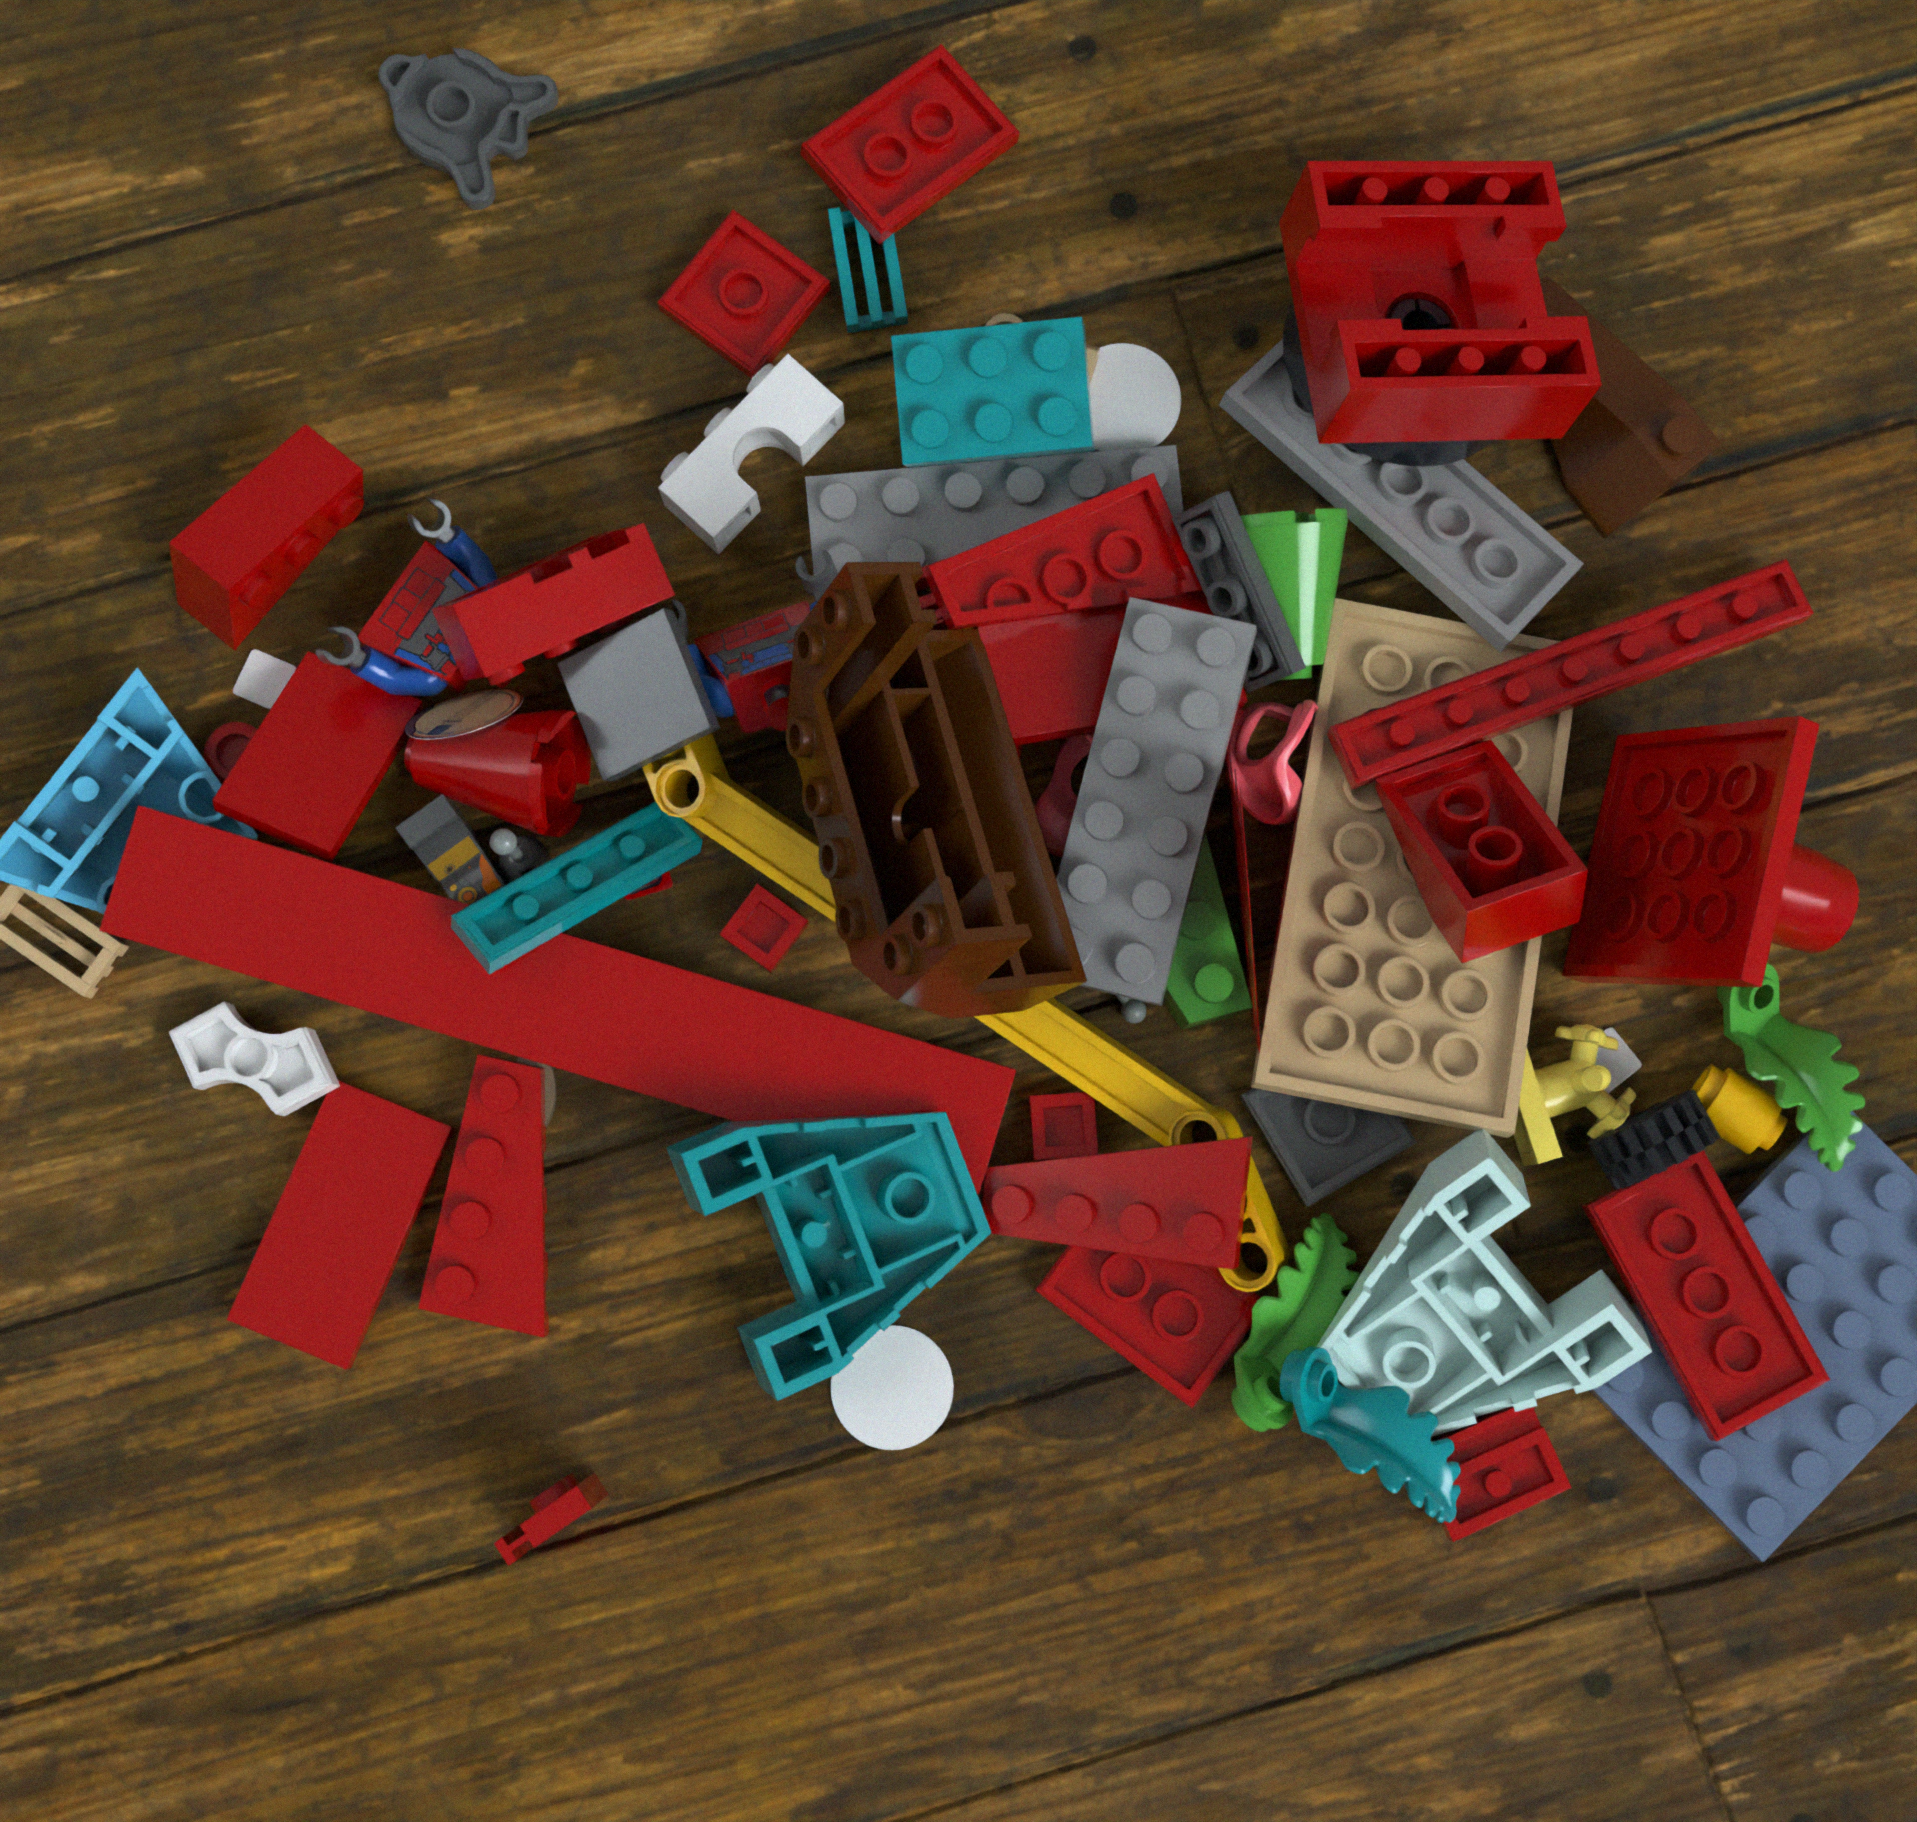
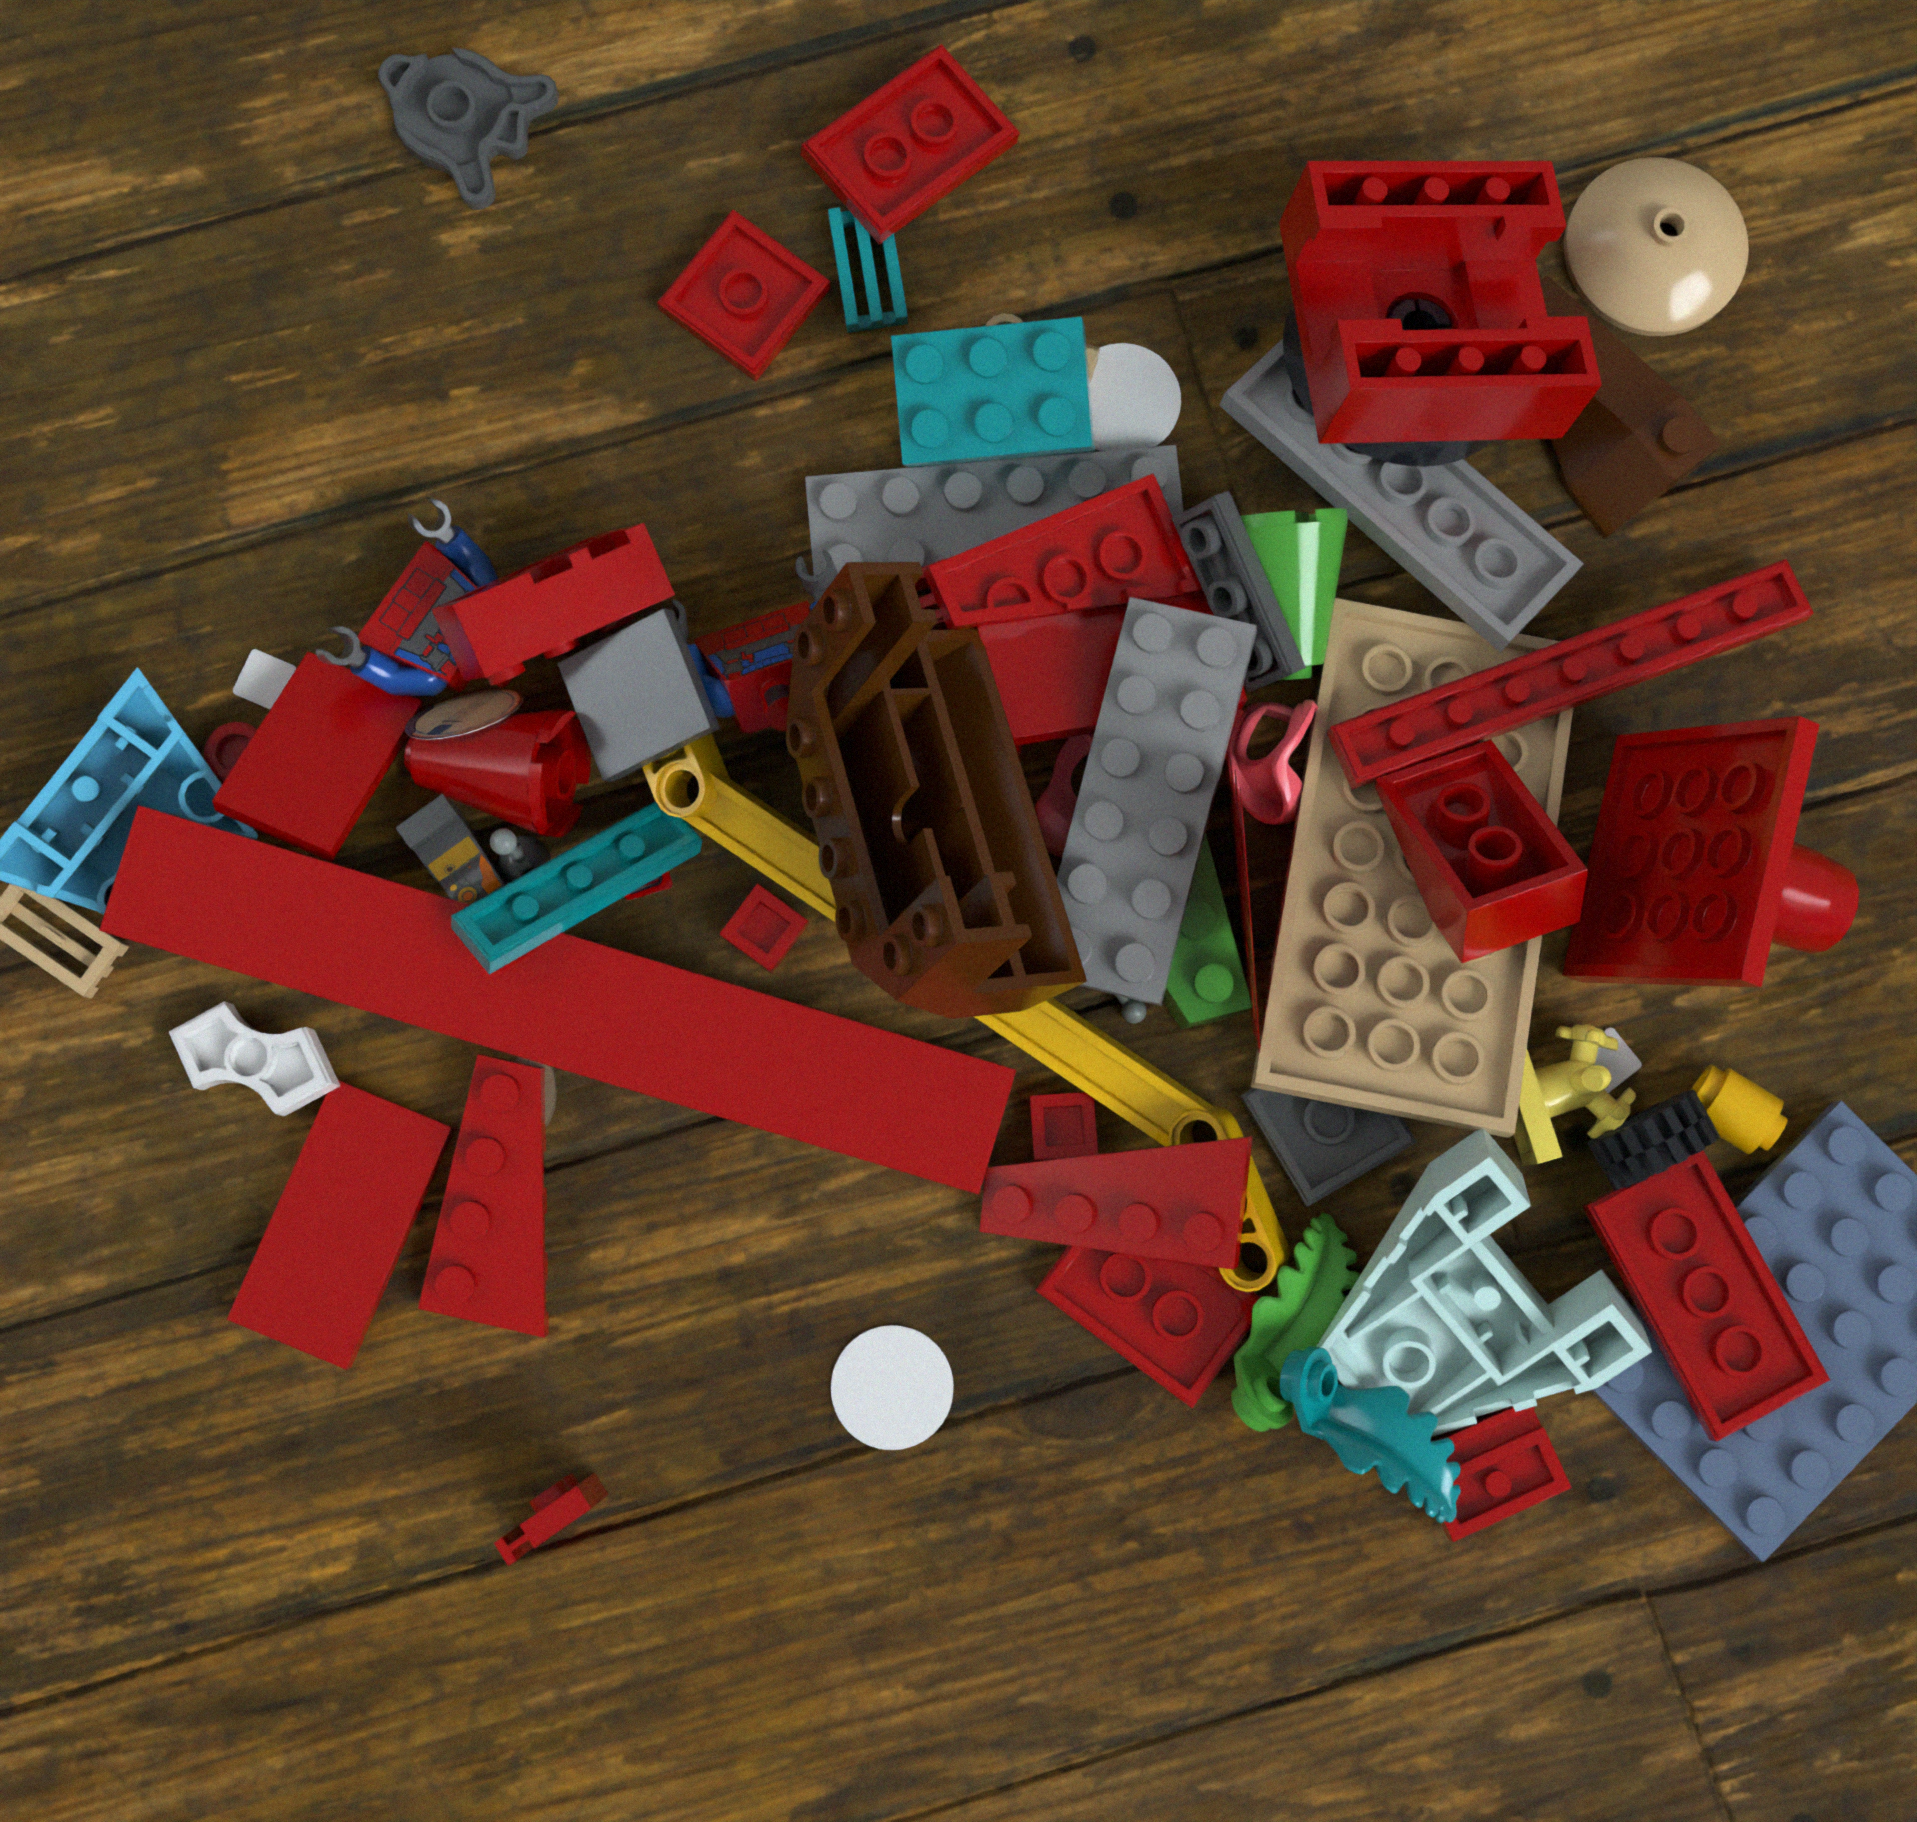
red wedge [169,423,364,651] -> none
white arch [658,354,845,555] -> none
teal wedge [666,1111,992,1401] -> none
bright green plant [1717,963,1865,1172] -> none
none -> tan dish [1564,157,1749,336]

